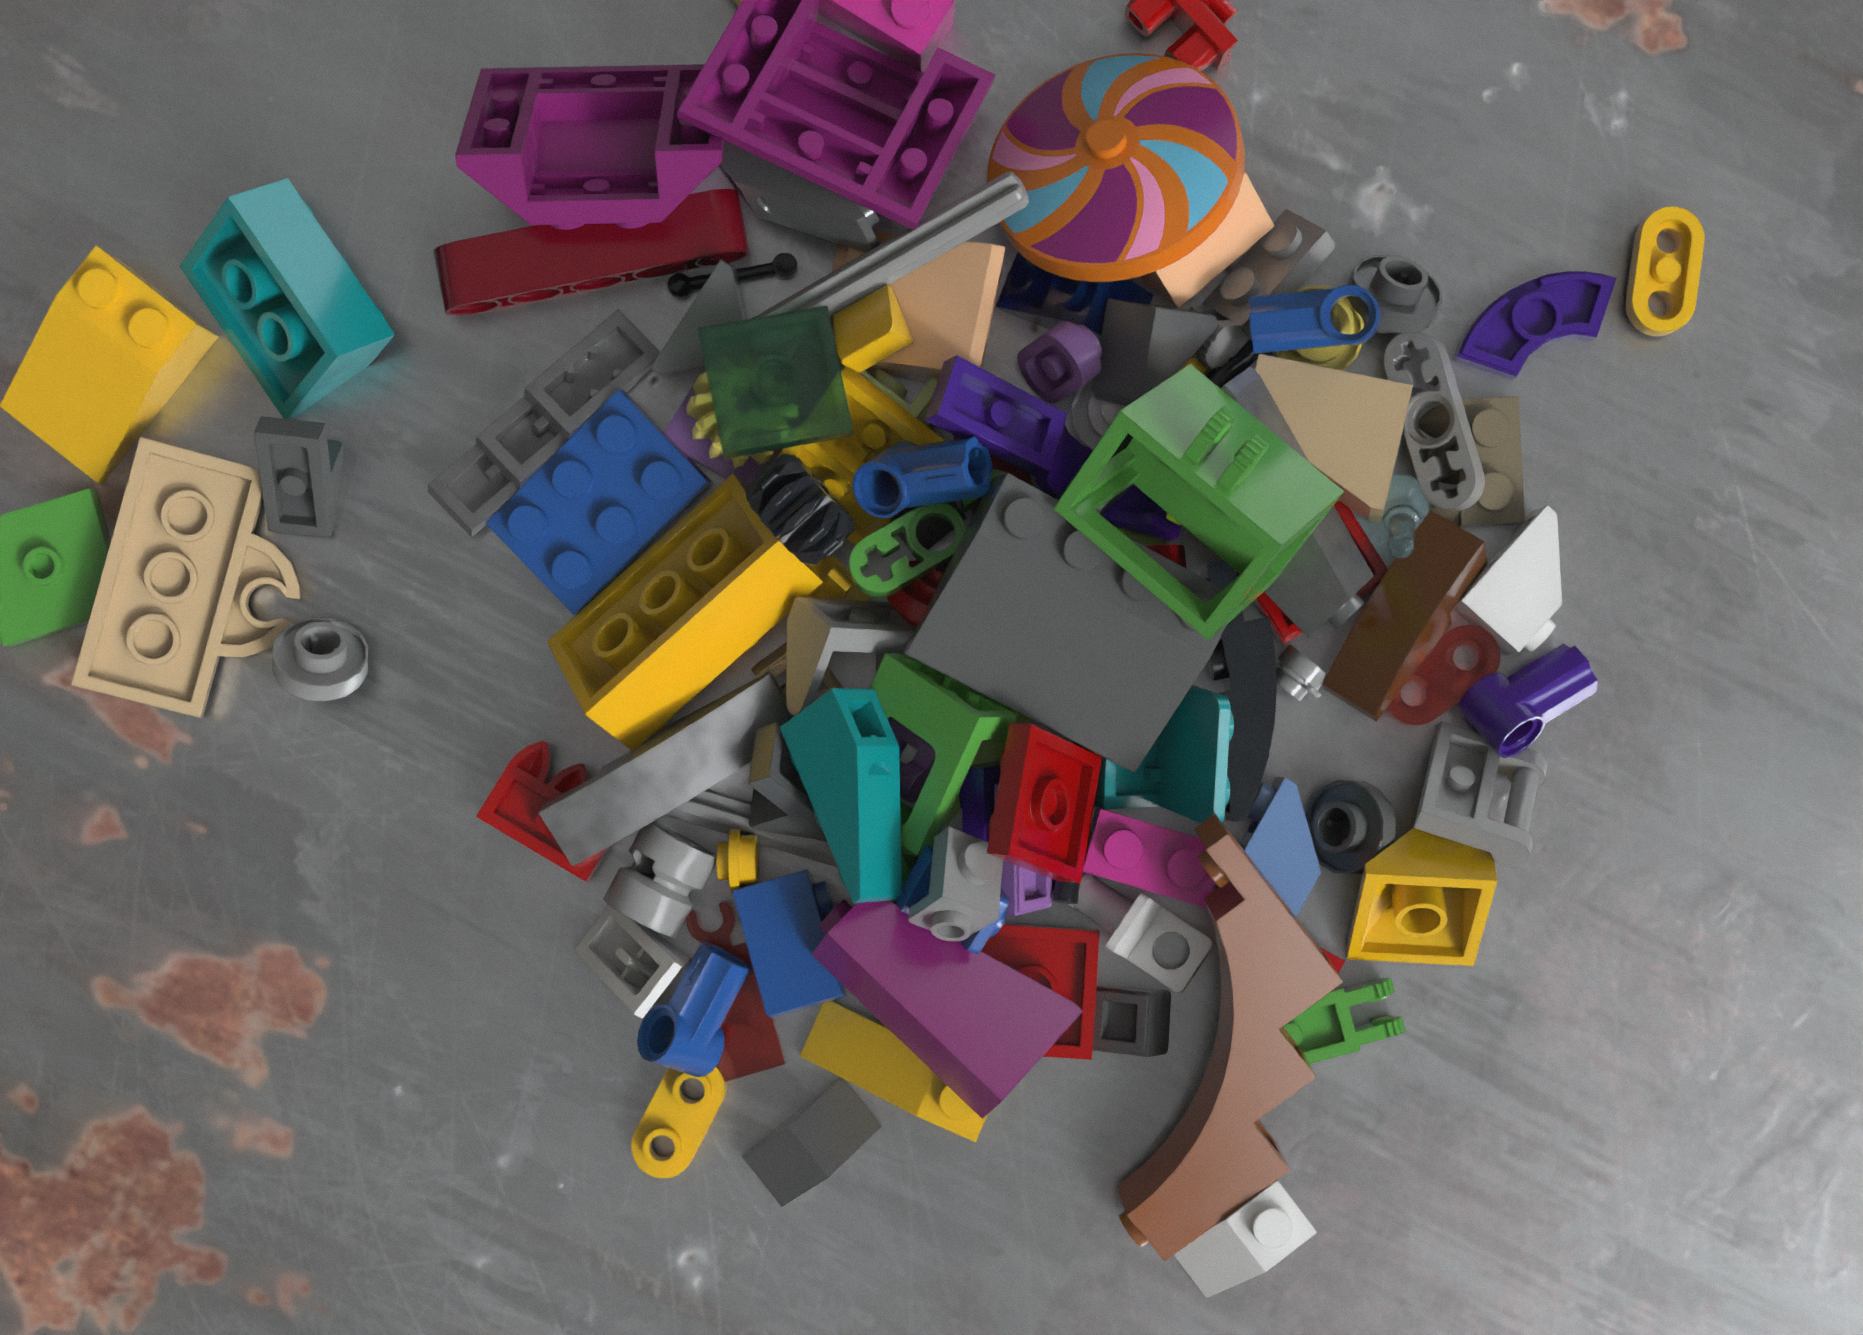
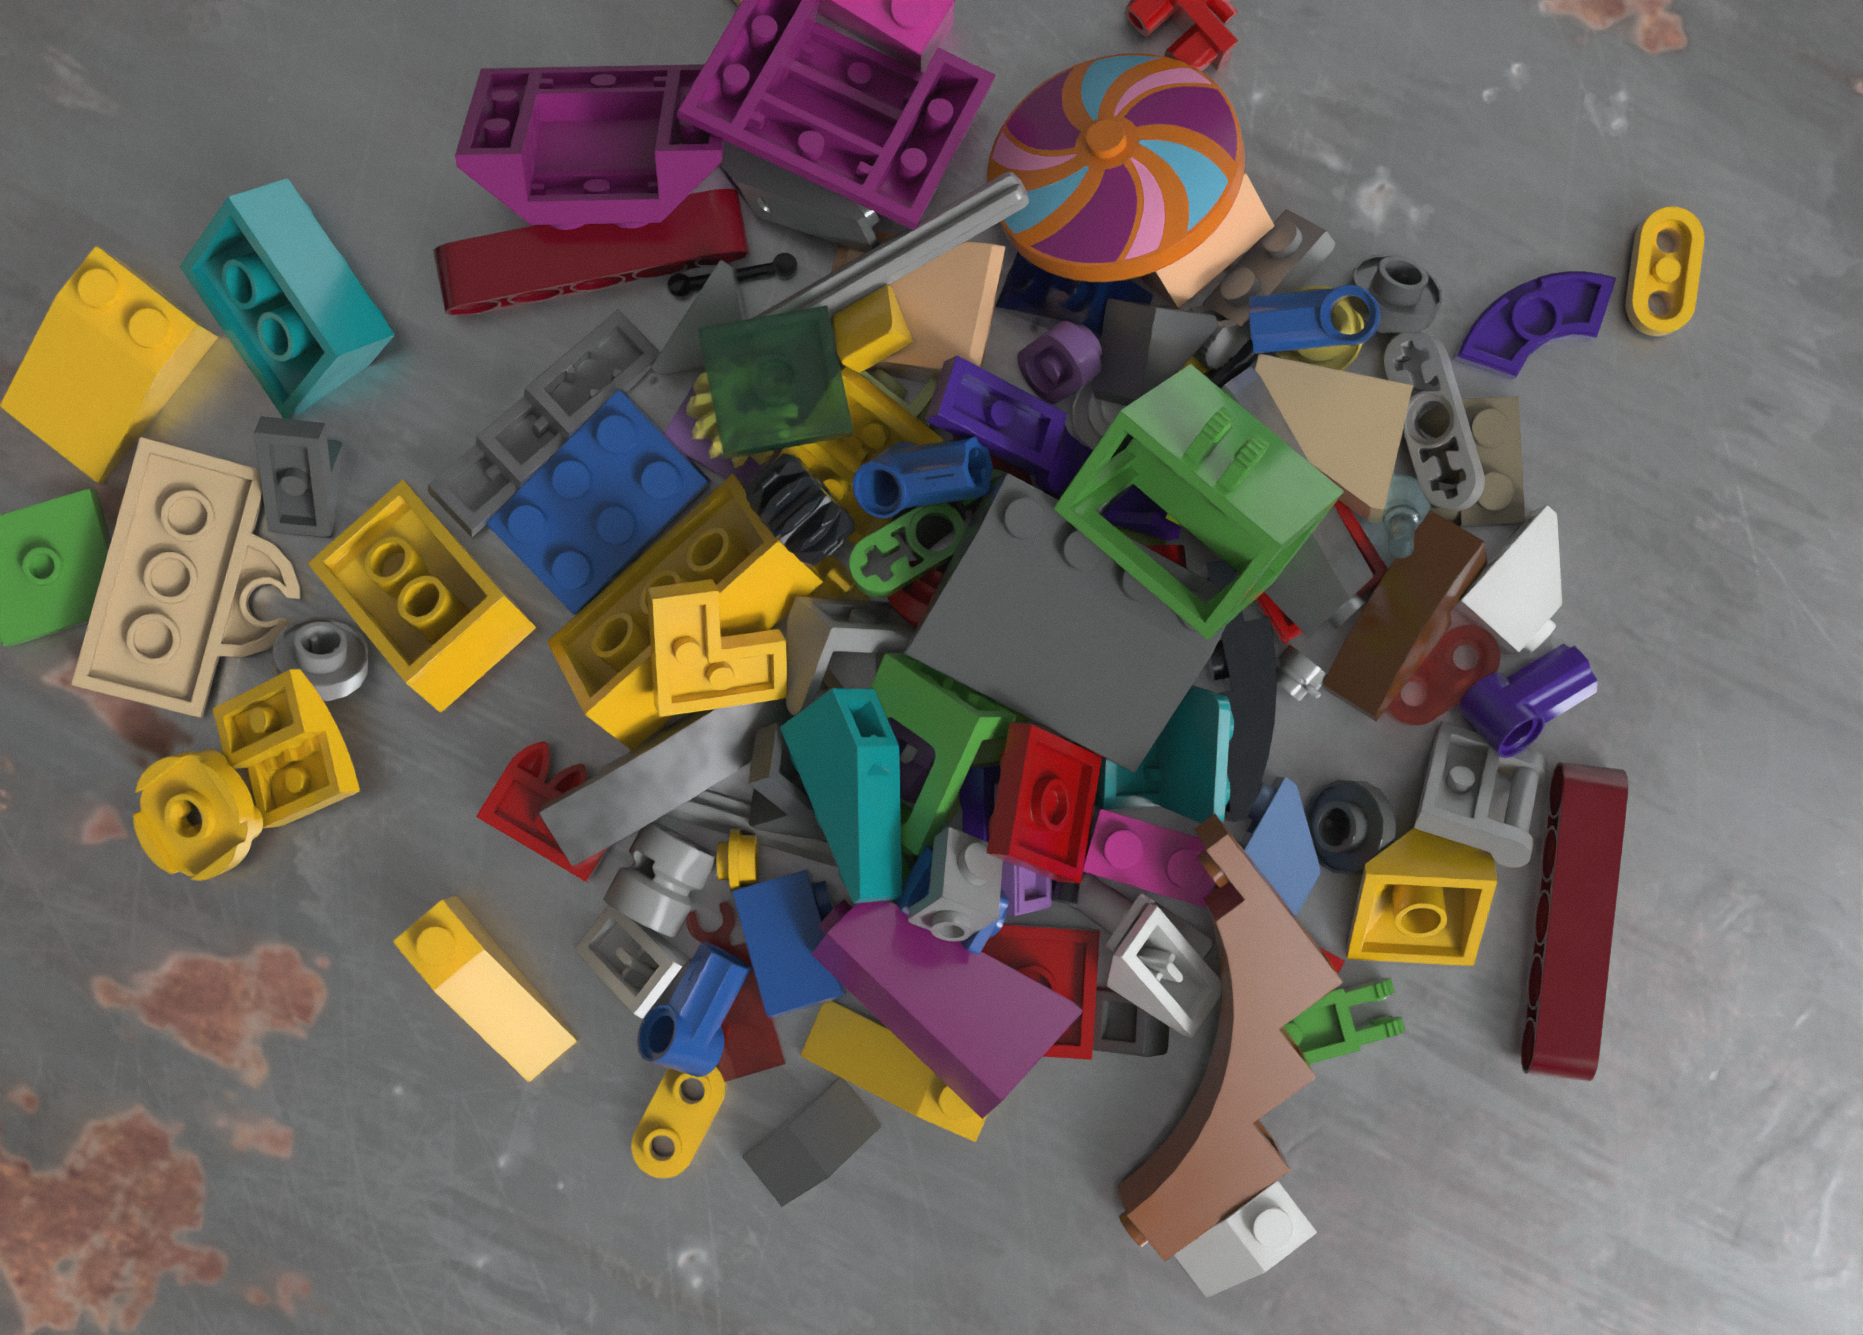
none -> yellow plate [133,749,263,881]
none -> yellow slope [212,669,361,828]
none -> yellow slope [307,479,536,713]
none -> yellow slope [392,895,579,1082]
none -> yellow plate [647,579,787,717]
none -> white slope [1107,904,1222,1038]
none -> dark red beam [1521,762,1628,1082]

